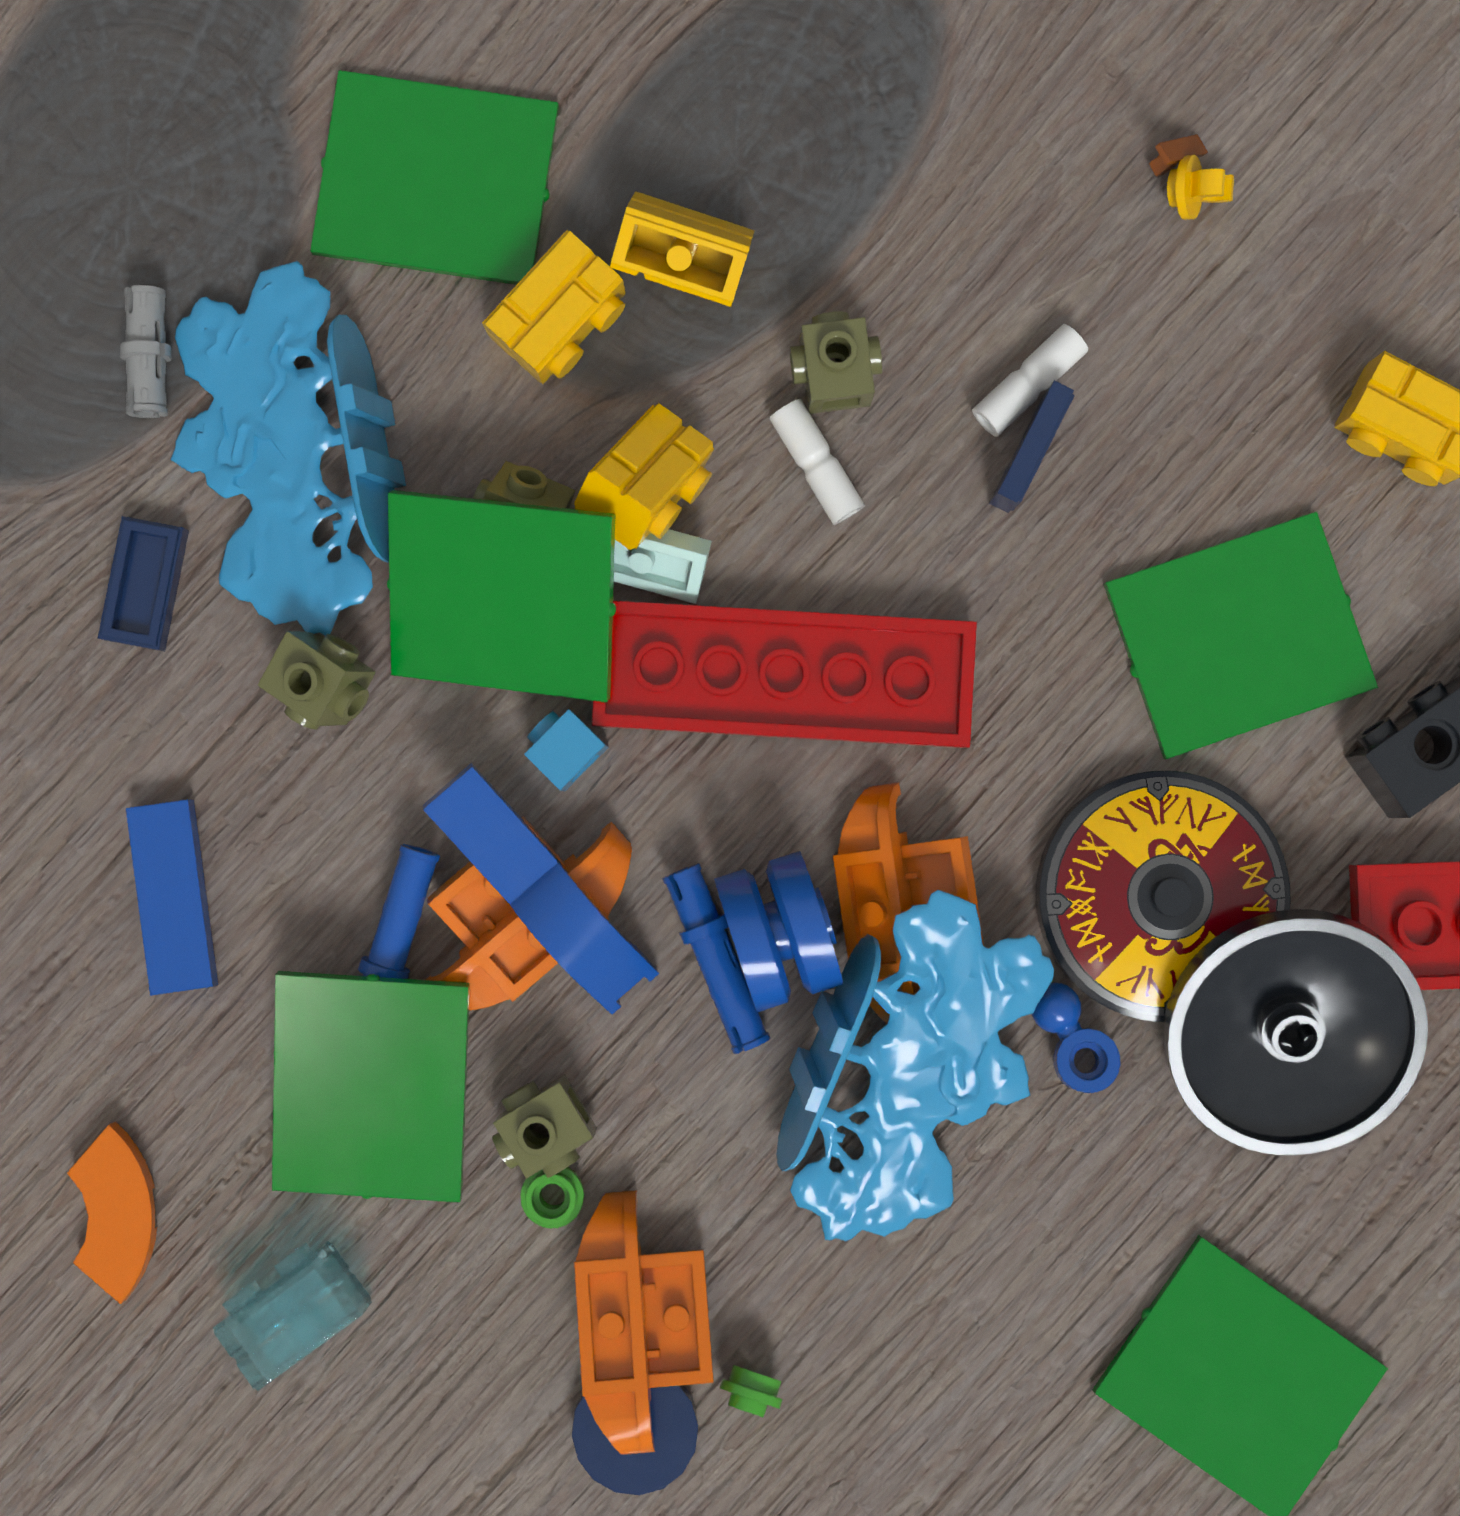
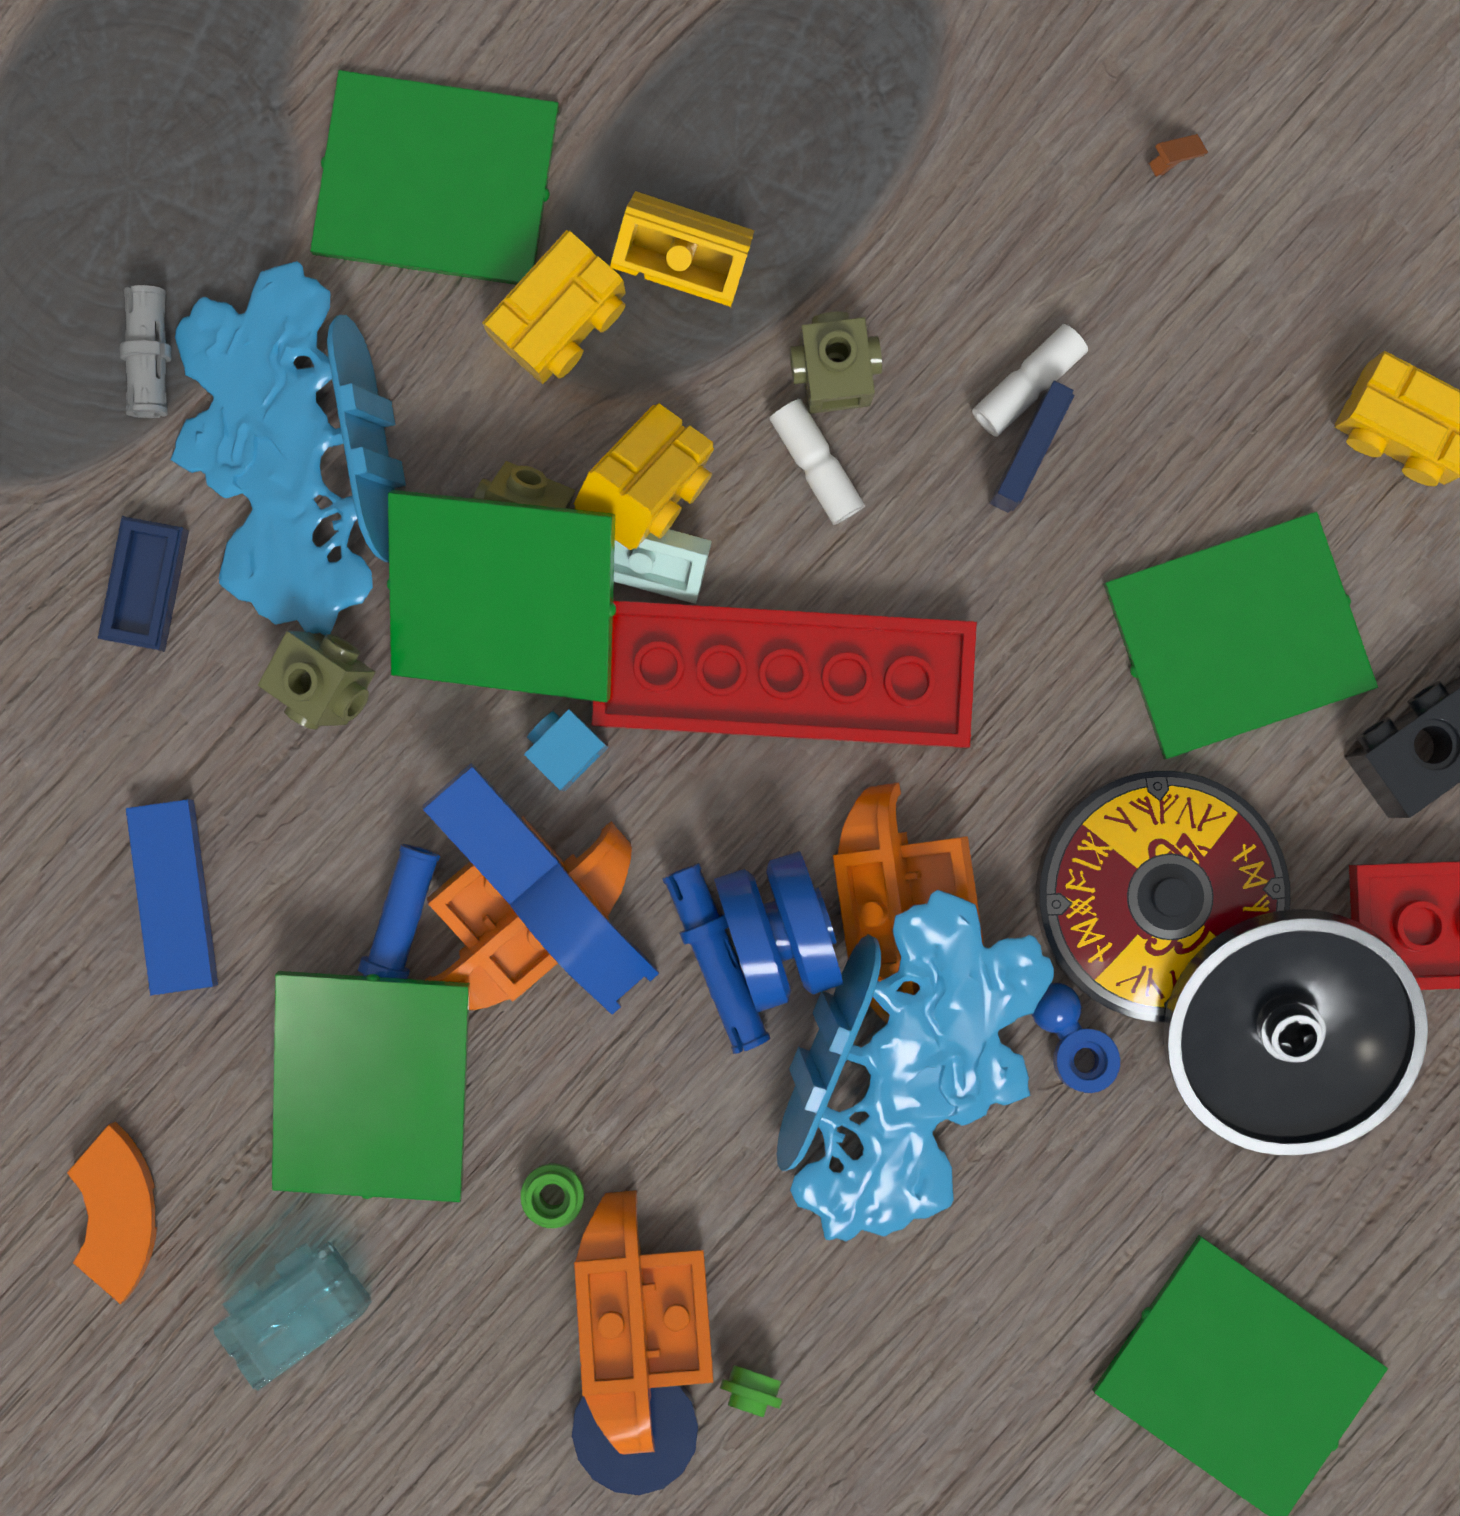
olive brick [492,1074,597,1179] -> none
yellow plate [1167,155,1234,220] -> none

